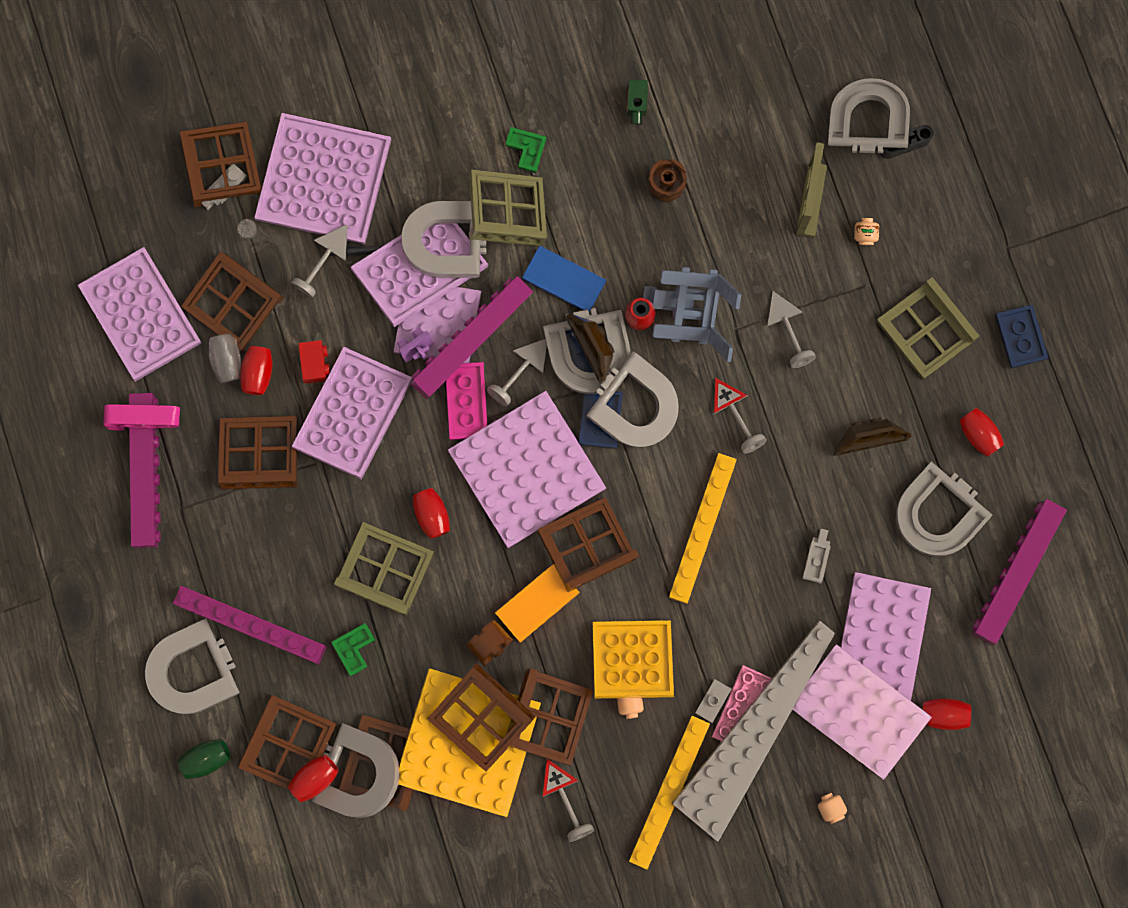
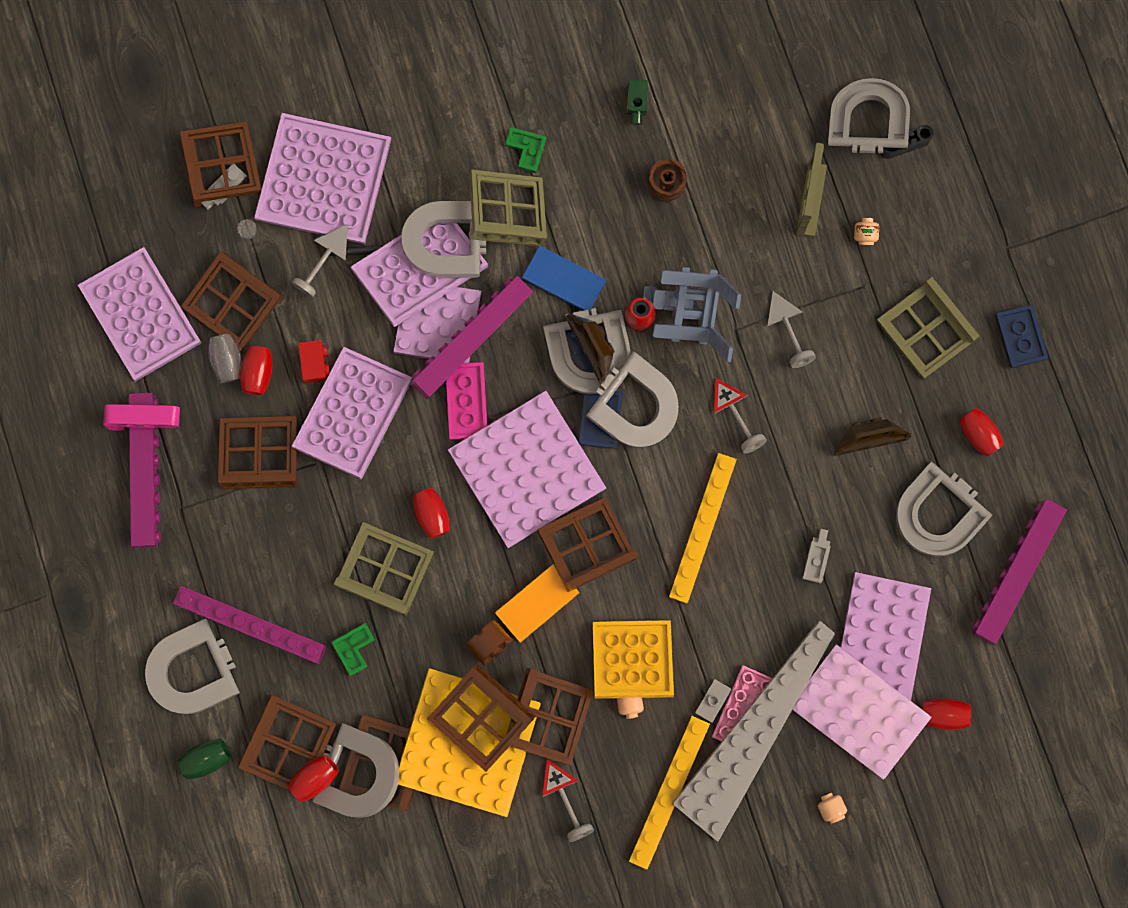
medium lavender hips [397,328,434,363] -> none
light grey piece [487,339,547,407] -> none

